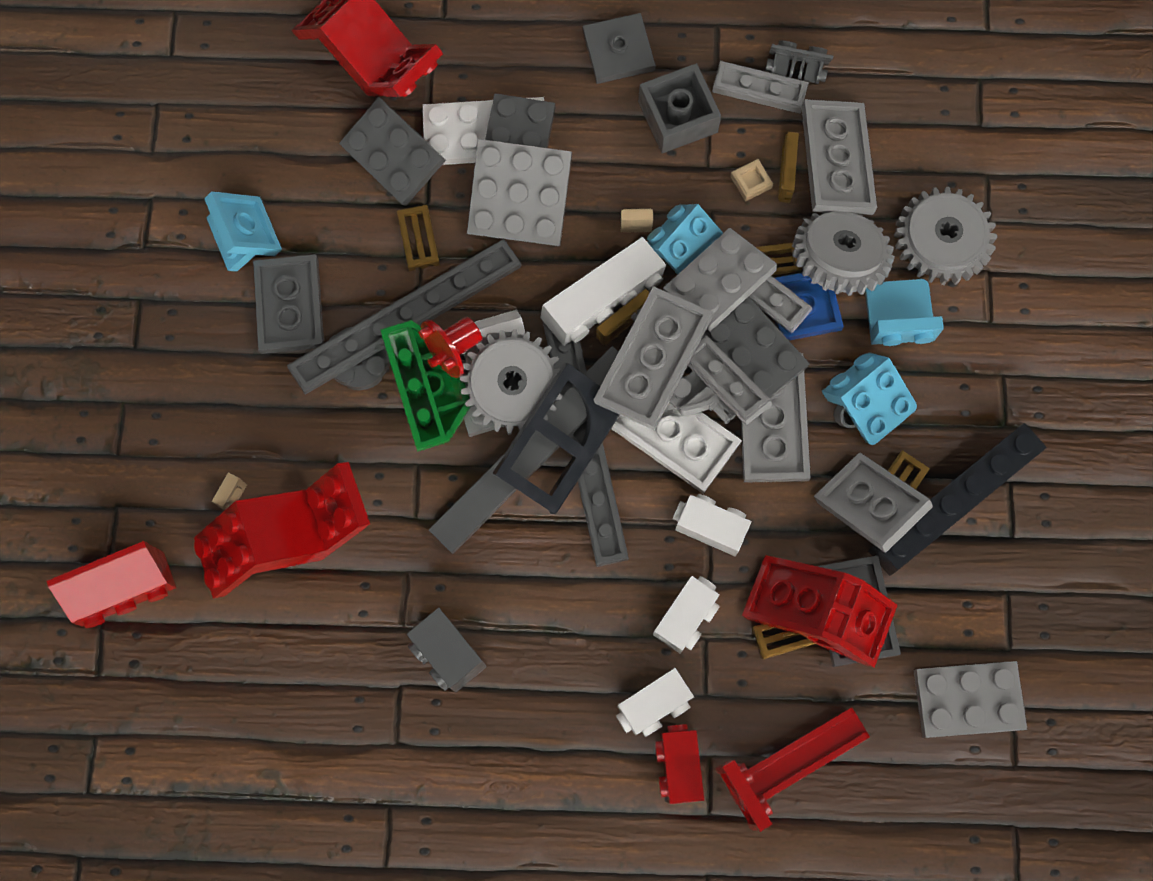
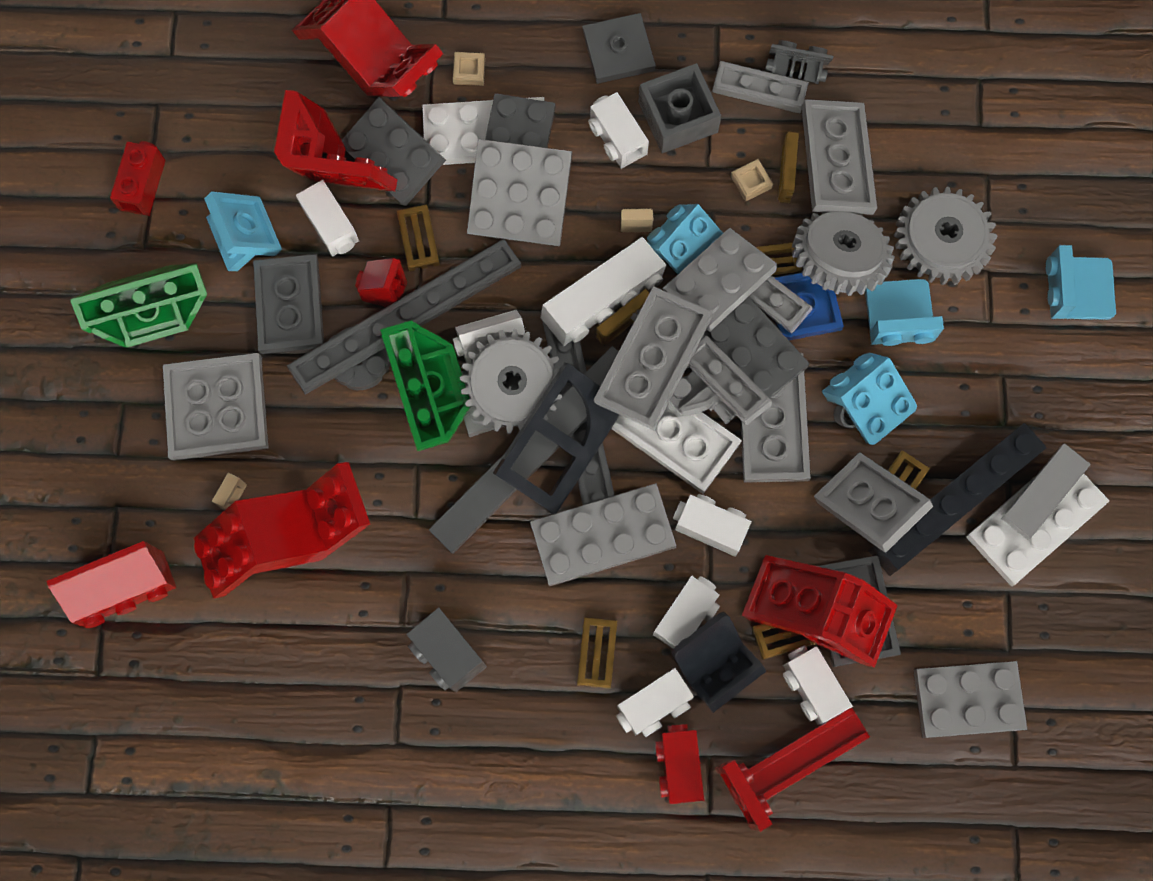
red piece [418,316,482,378] -> none
none -> green wedge [70,263,208,348]
none -> red brick [110,141,166,216]
none -> light grey plate [163,353,268,460]
none -> red bracket [274,90,398,192]
none -> white brick [296,180,359,257]
none -> red slope [355,258,408,307]
none -> tan tile [453,52,485,86]
none -> light grey plate [530,484,676,586]
none -> pearl gold tile [577,618,617,689]
none -> white brick [588,92,649,169]
none -> black bracket [672,612,766,713]
none -> white brick [783,645,853,725]
none -> white plate [966,474,1109,587]
none -> light grey tile [1001,443,1091,540]
none -> medium azure bracket [1046,245,1116,319]

